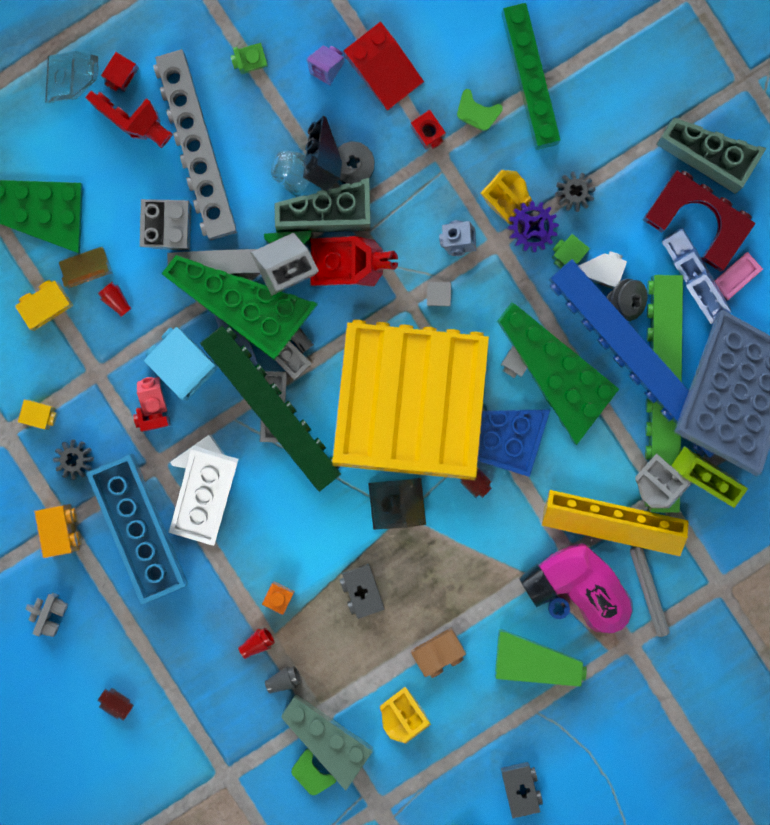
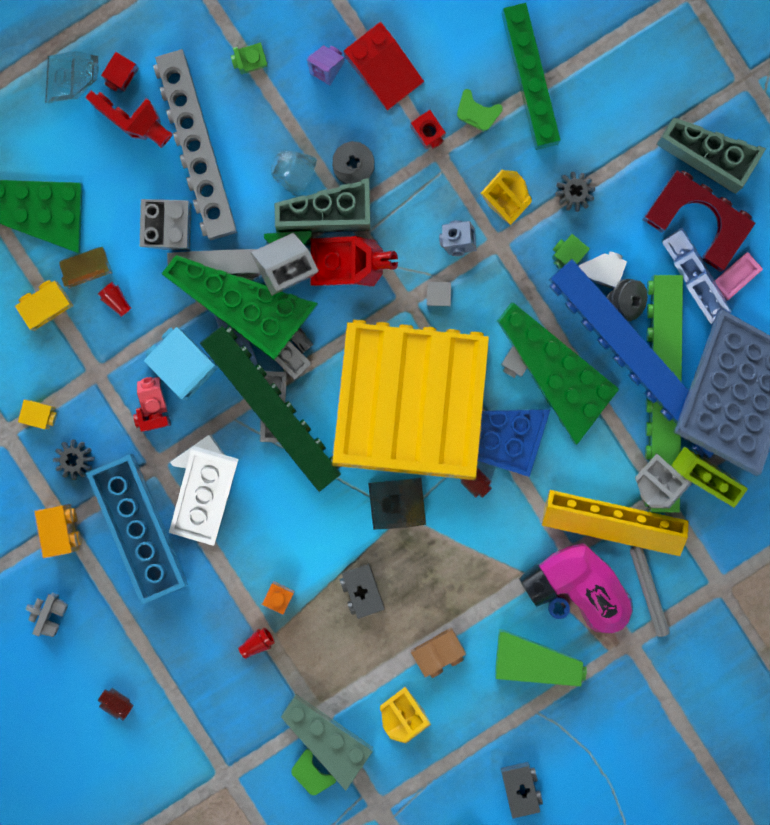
dark grey cone [265,666,302,694] -> none
black slope [303,115,342,191] -> none
dark purple gear [507,201,559,253] -> none

